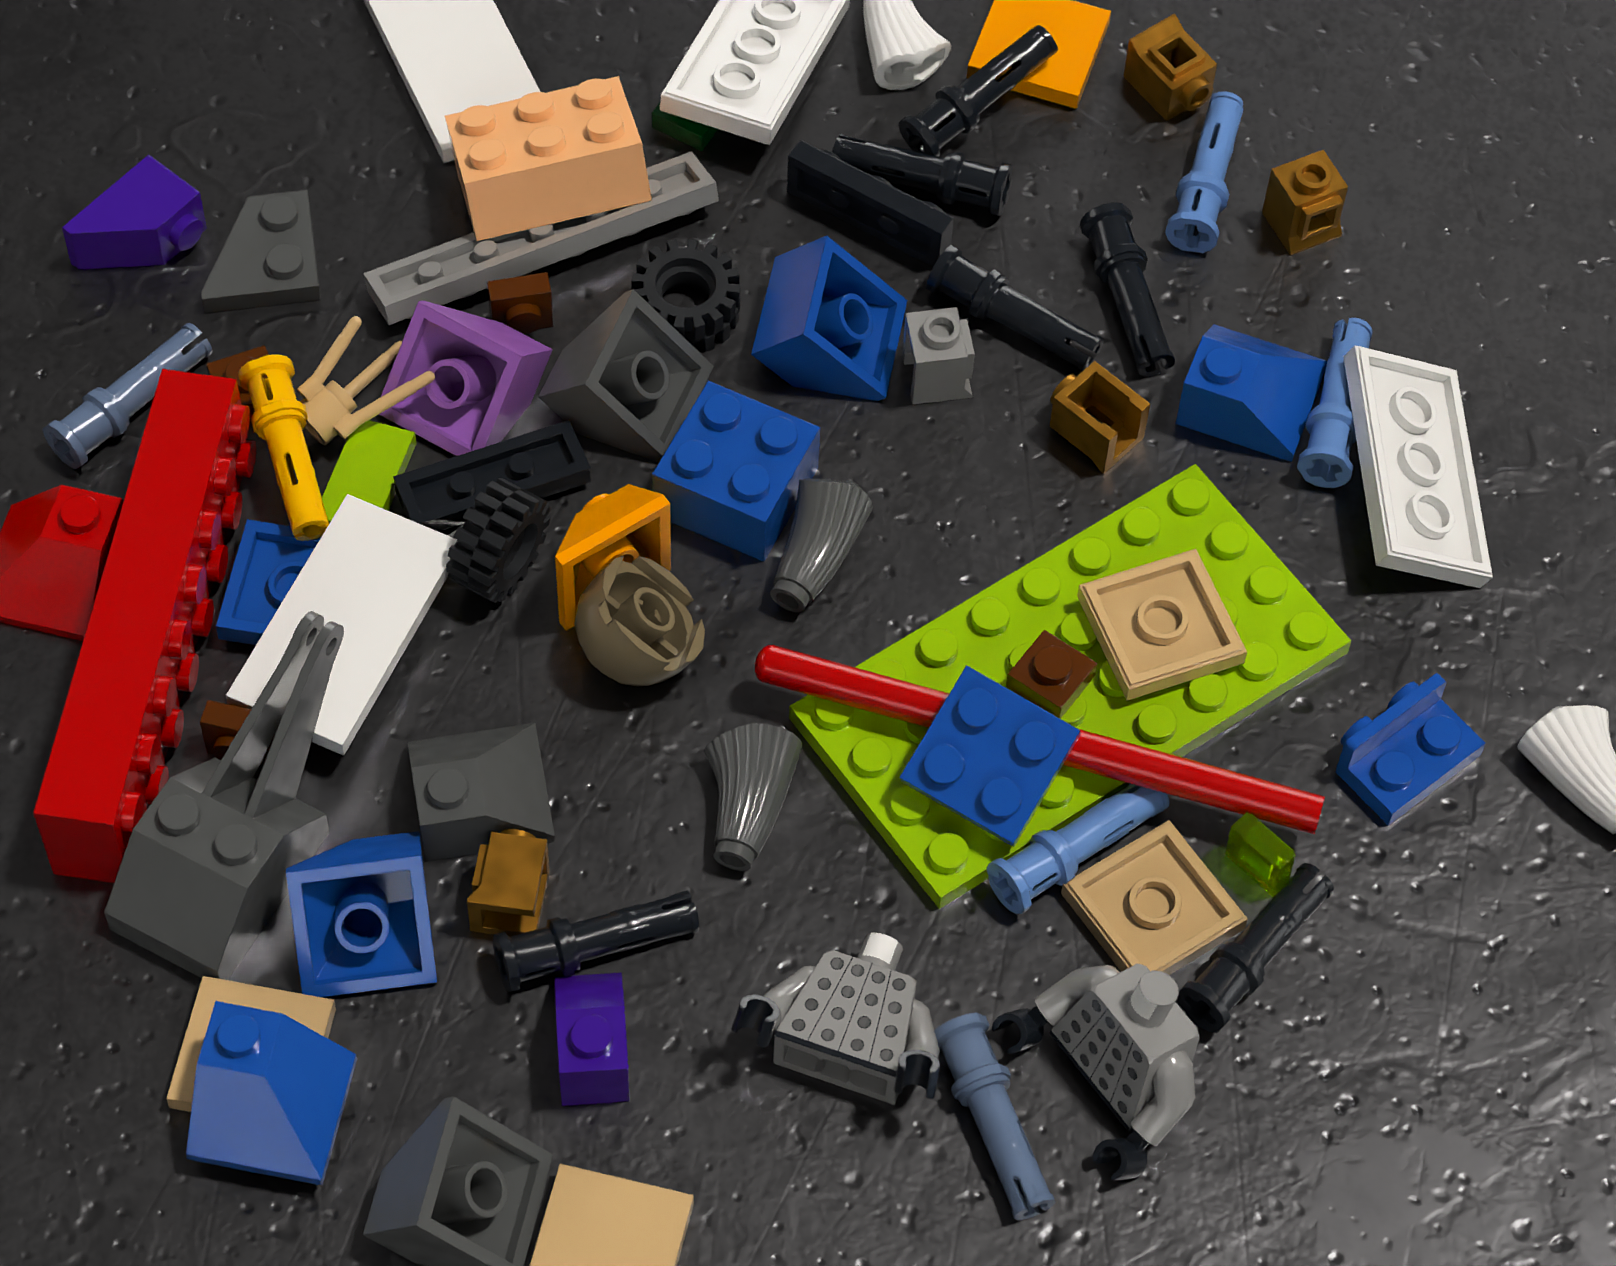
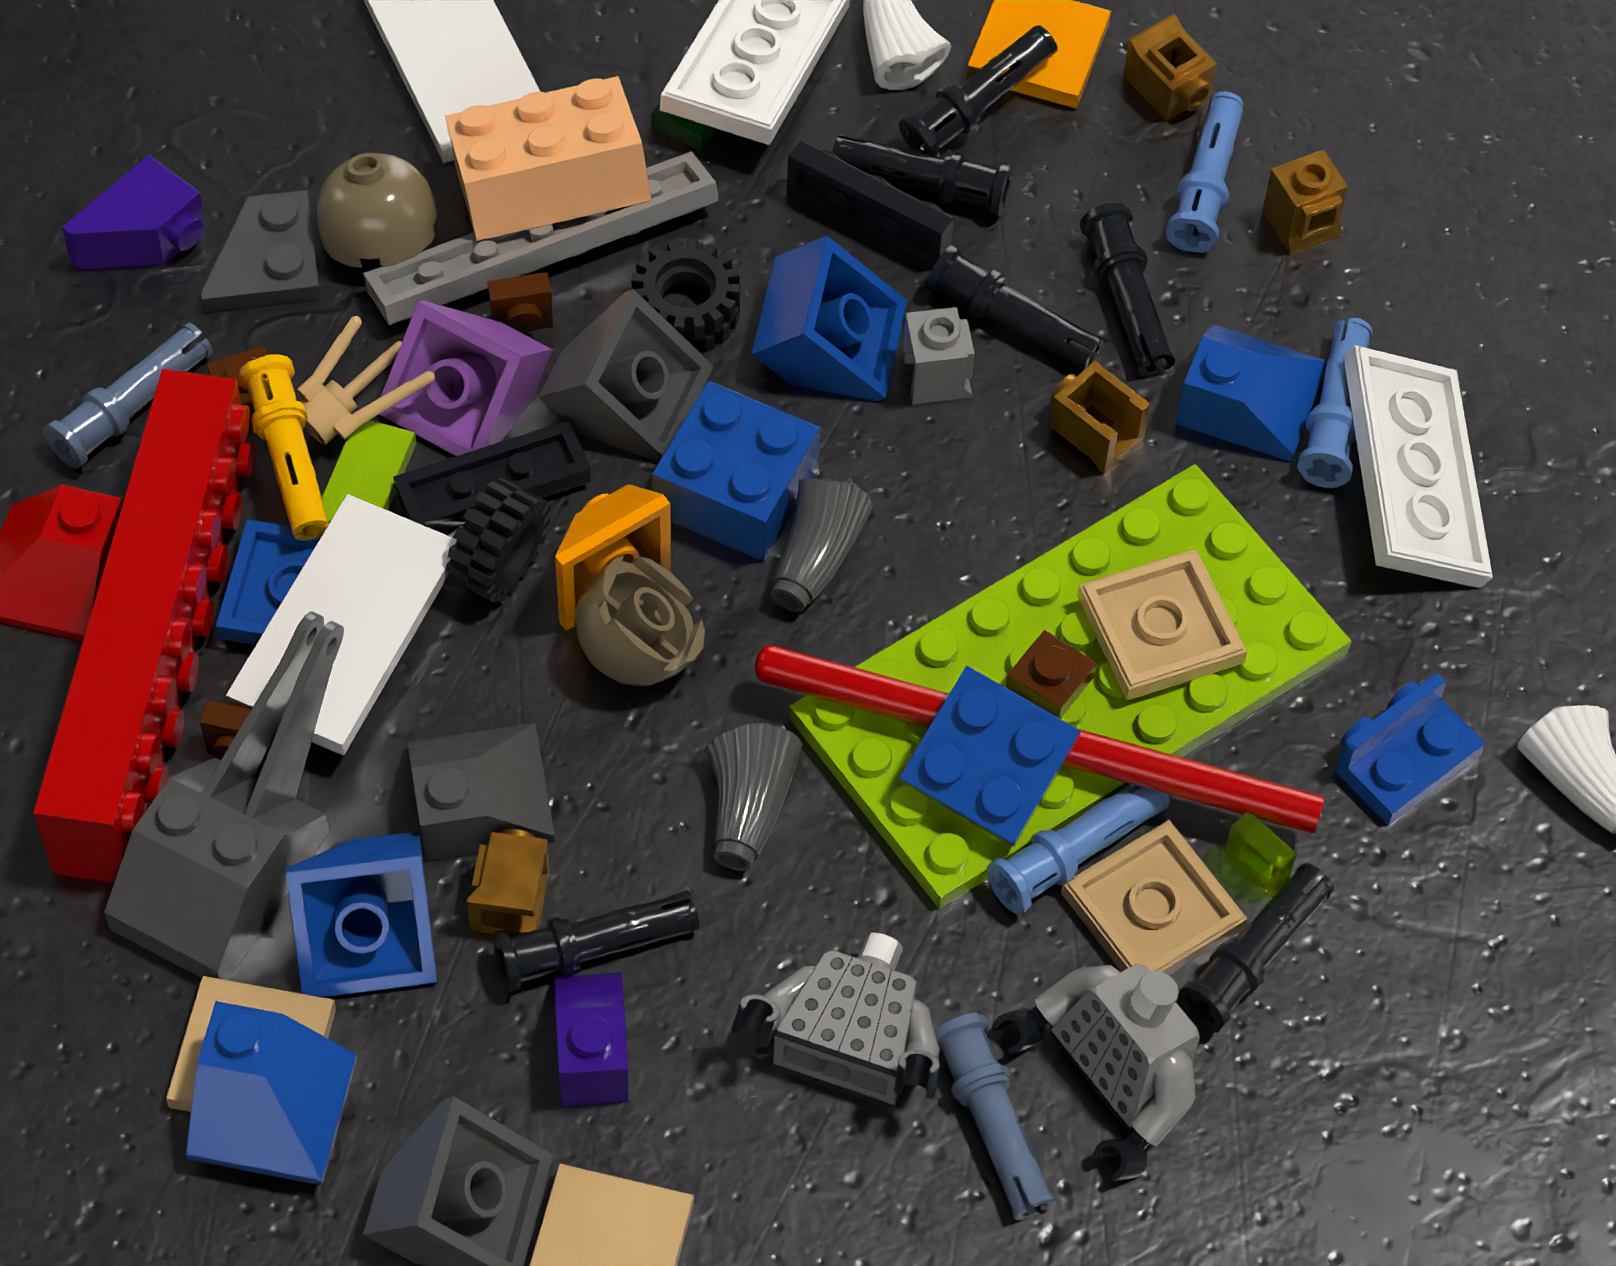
none -> dark tan cylinder [316,153,438,268]

